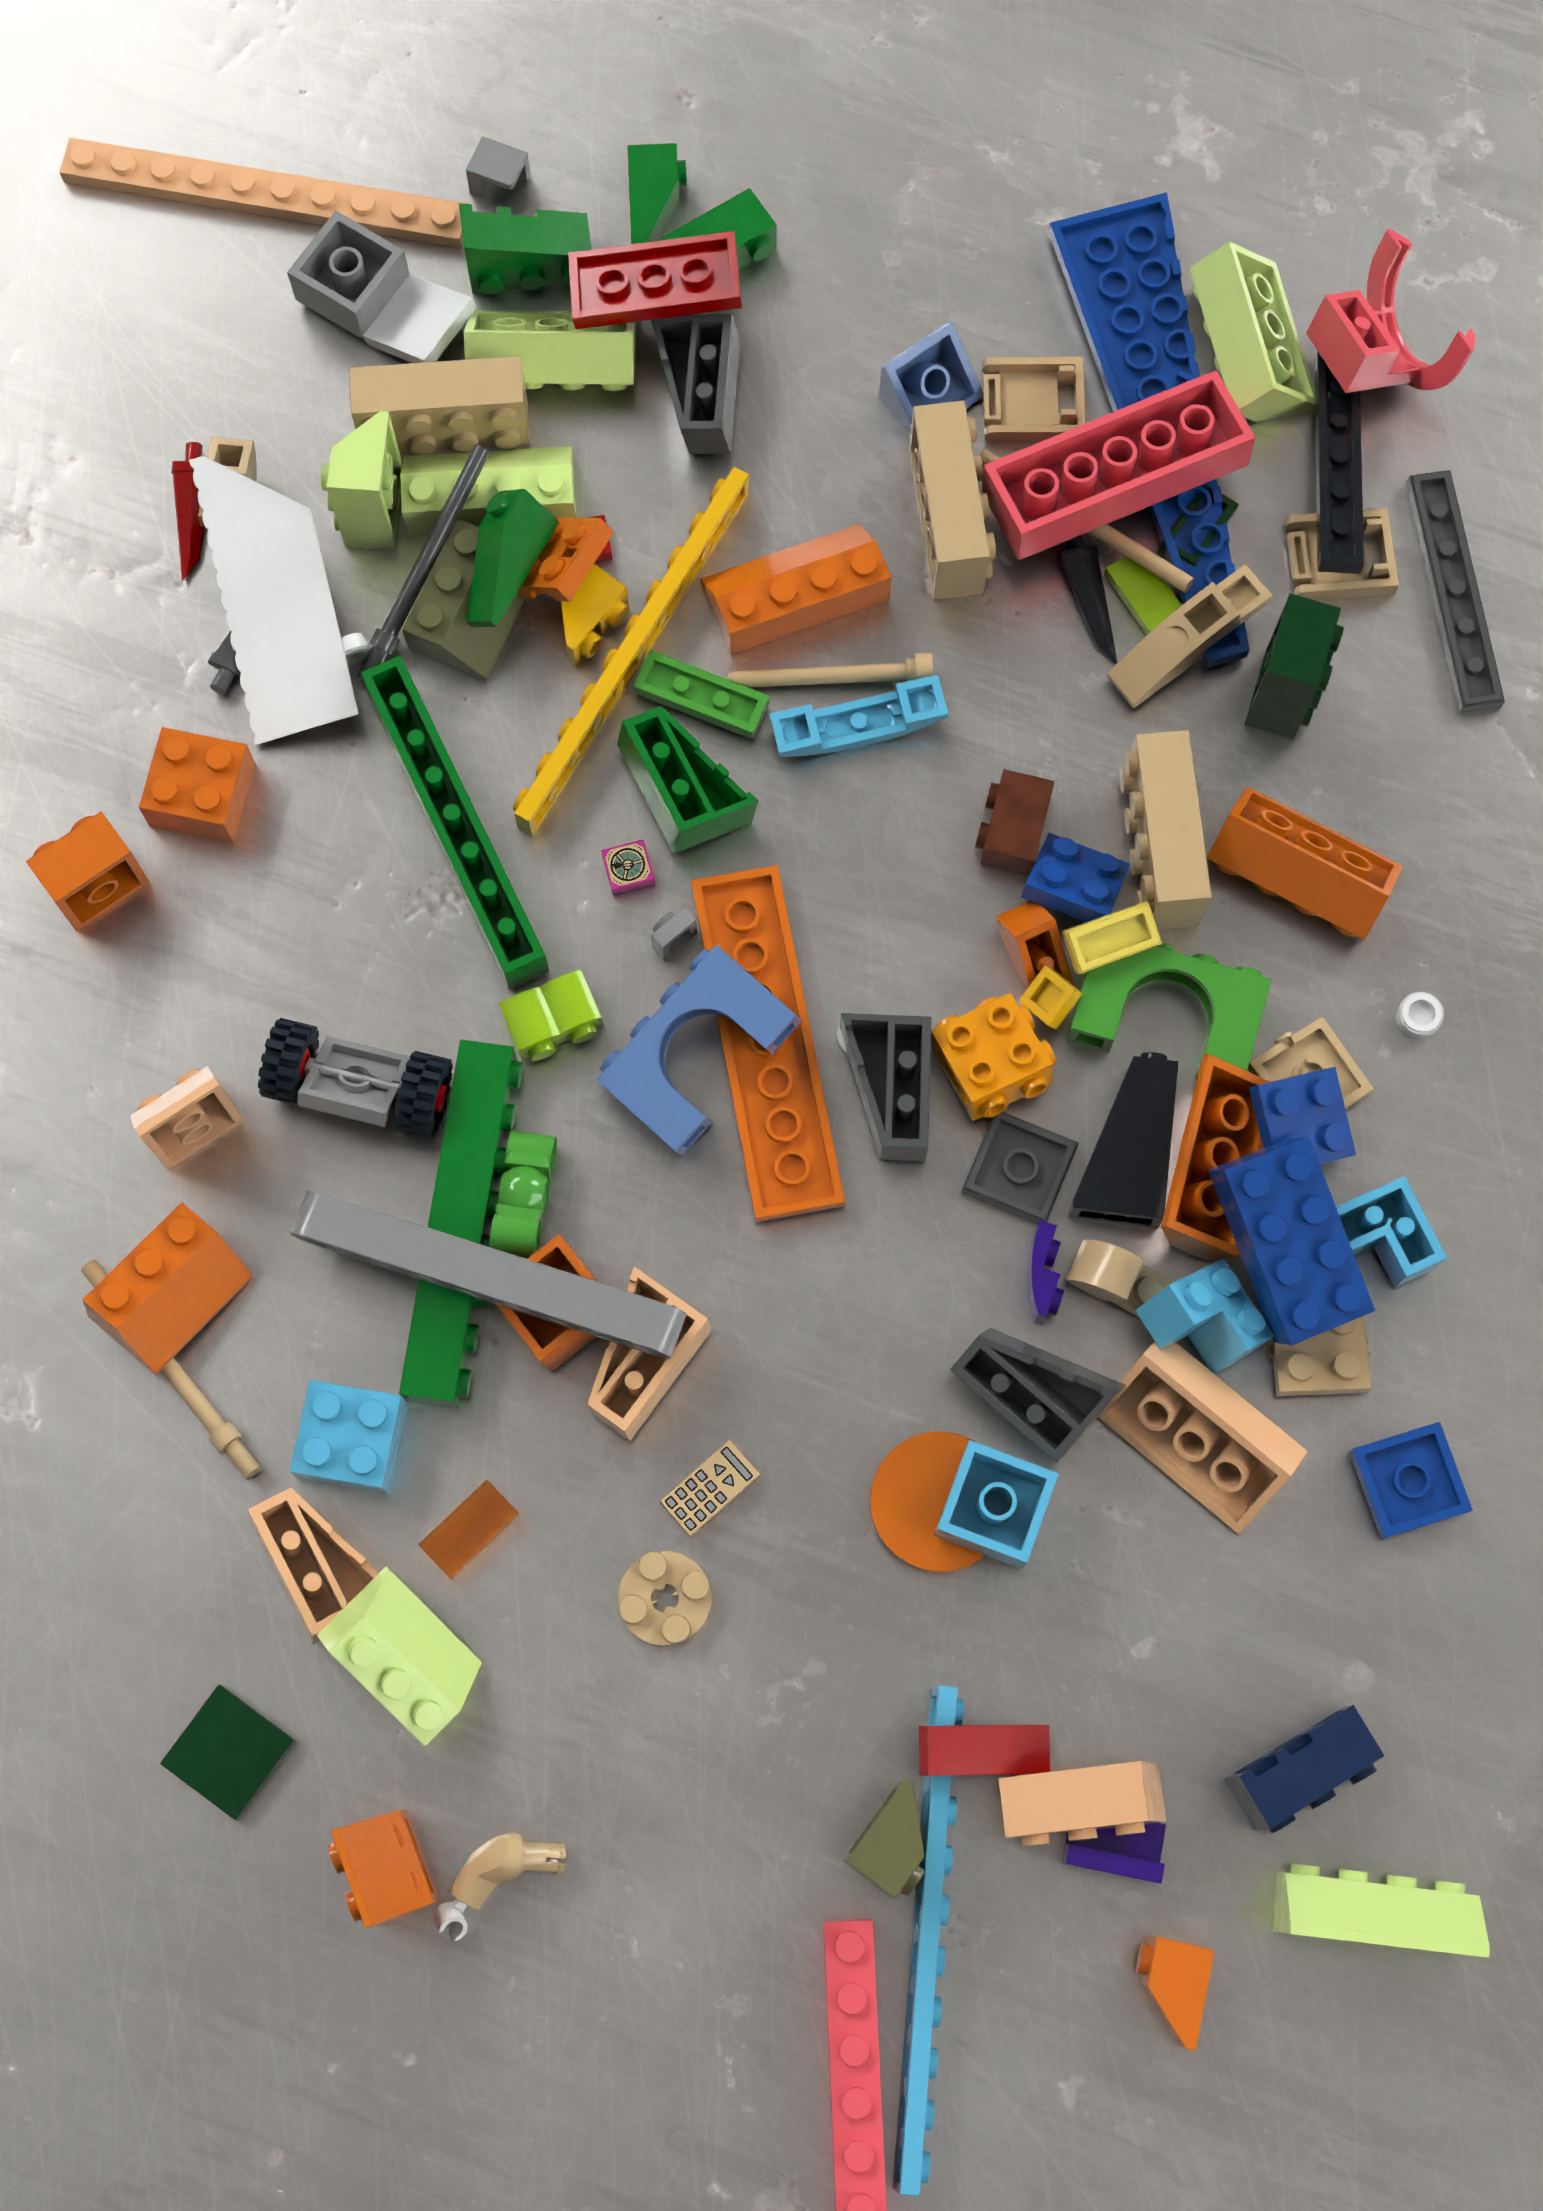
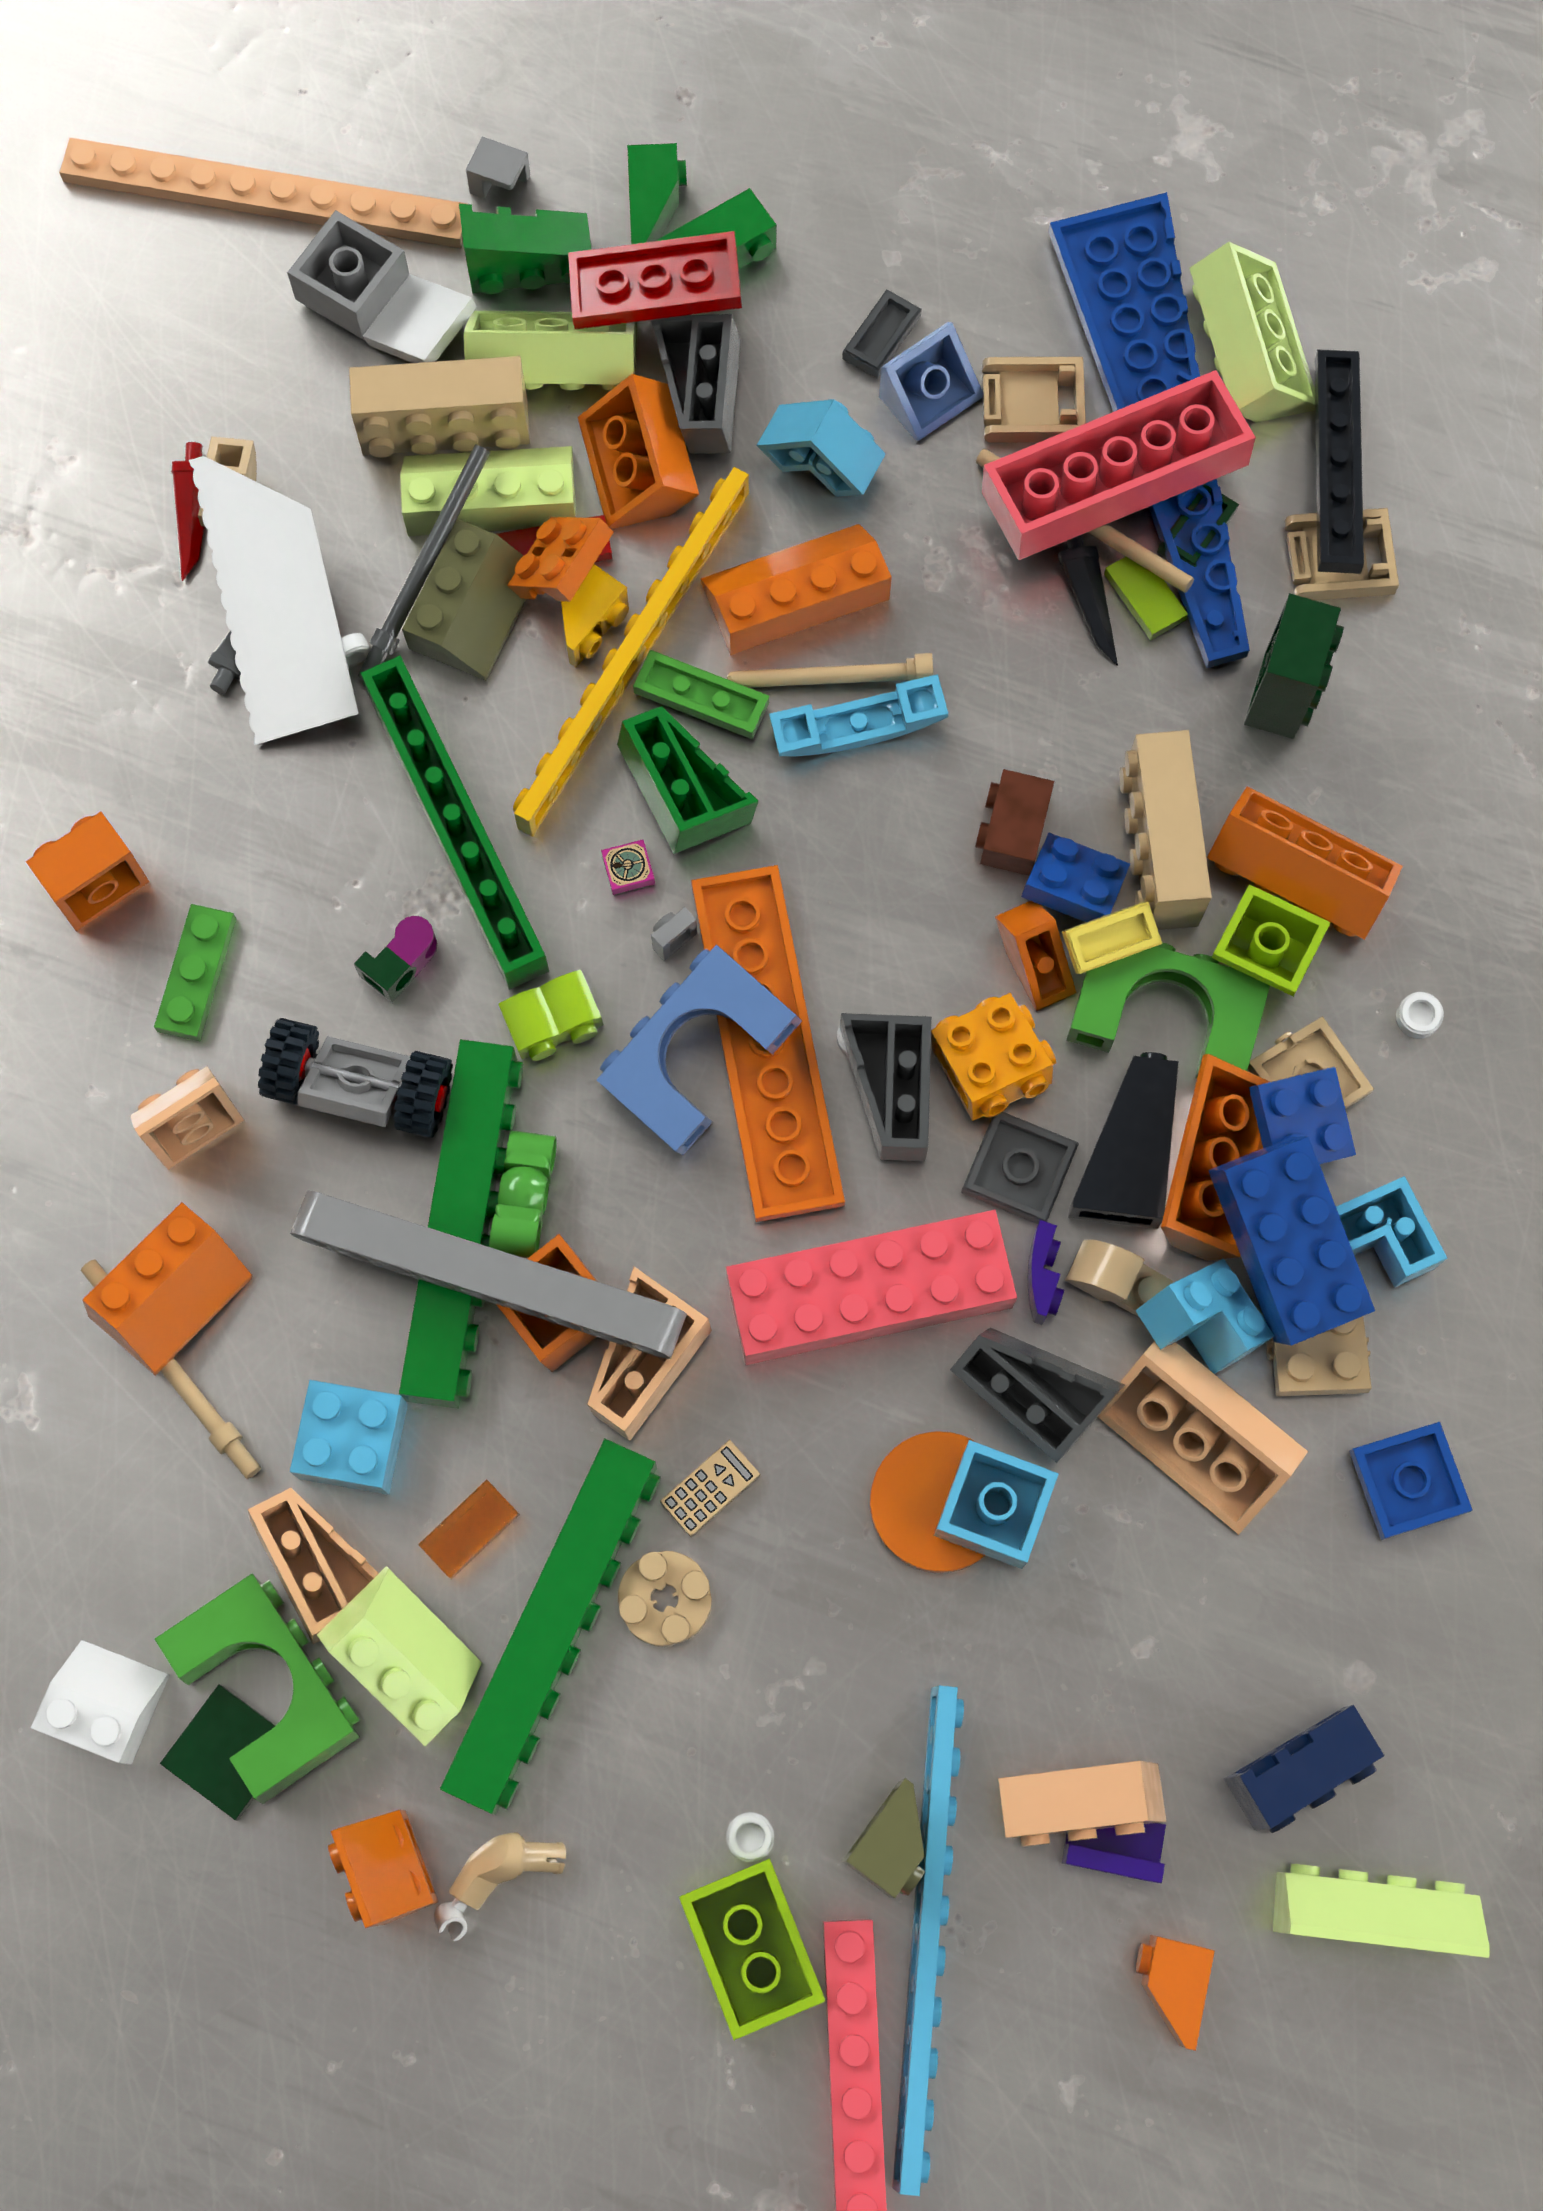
orange brick [138,727,256,843] -> none
yellowish green slope [321,411,402,551] -> none
green slope [467,489,559,627] -> none
tan brick [909,400,996,600] -> none
red tile [919,1725,1050,1776] -> none
yellow plate [1018,965,1083,1029] -> none
tan slope [1107,564,1273,708] -> none
coral piece [1306,229,1476,393] -> none
dark grey tile [1406,470,1505,713] -> none
none -> white slope [31,1640,170,1765]
none -> bright green plate [154,904,236,1042]
none -> bright green arch [155,1573,360,1804]
none -> leg [354,916,438,1003]
none -> green brick [440,1438,661,1815]
none -> orange slope [577,374,699,529]
none -> lime brick [679,1858,826,2040]
none -> coral brick [726,1209,1017,1365]
none -> white tile [726,1812,774,1862]
none -> medium azure brick [756,399,886,497]
none -> dark grey tile [842,289,922,379]
none -> lime slope [1211,884,1331,997]

